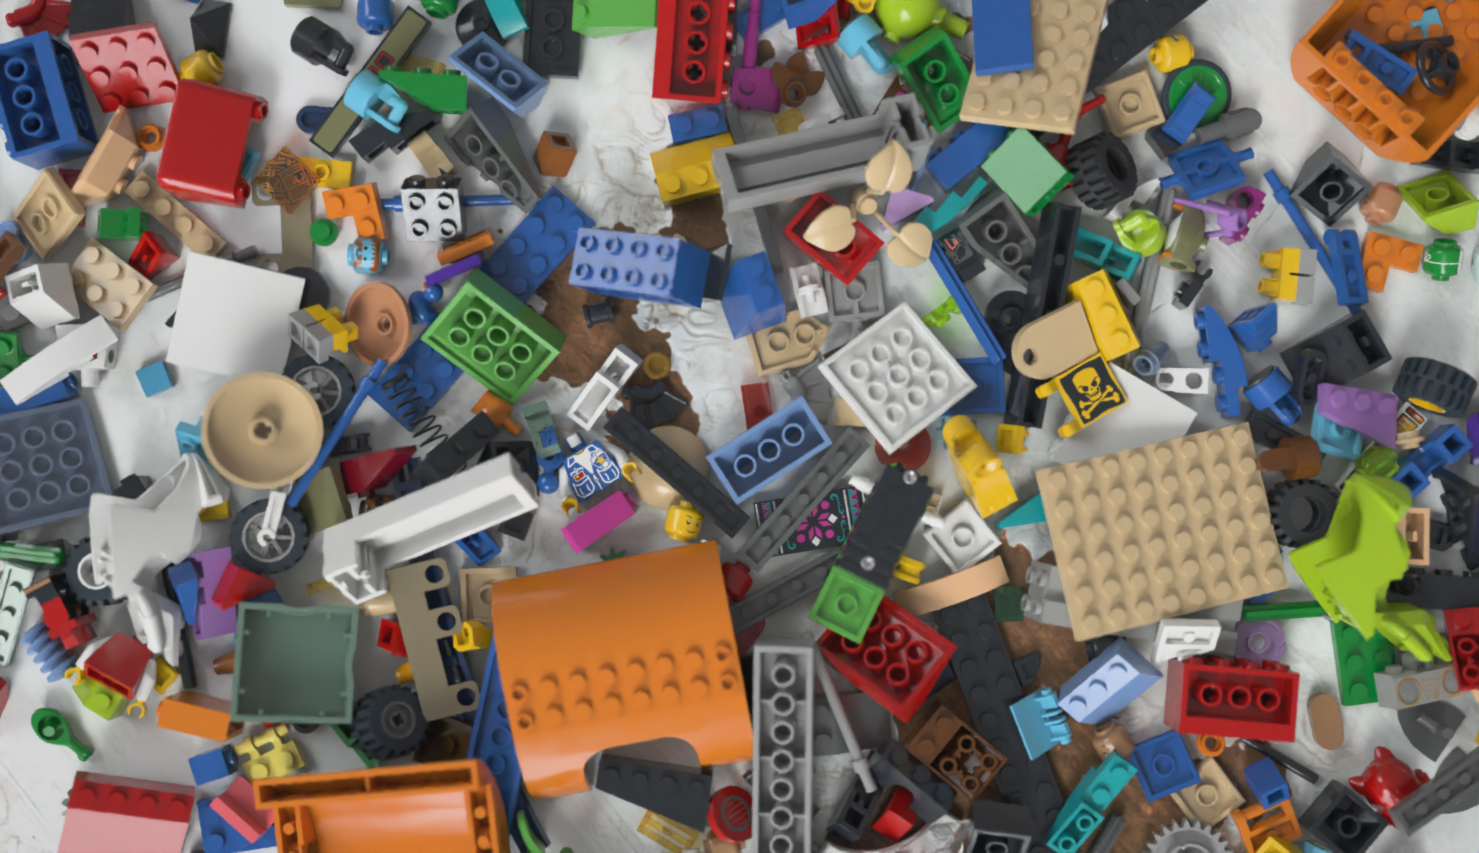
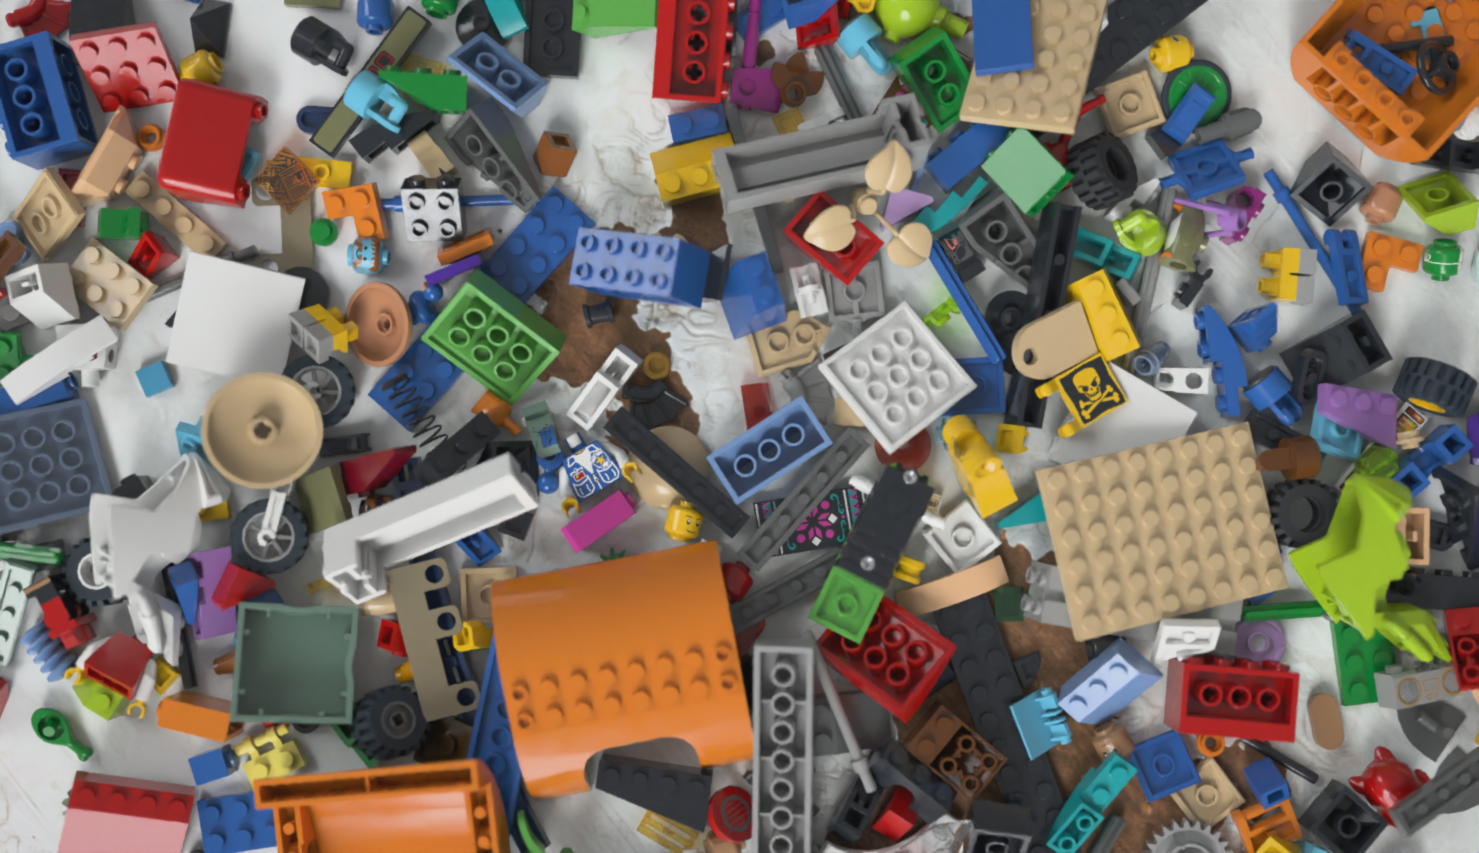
coral panel [209,775,274,843] -> none
blue bar [285,357,388,507] -> none

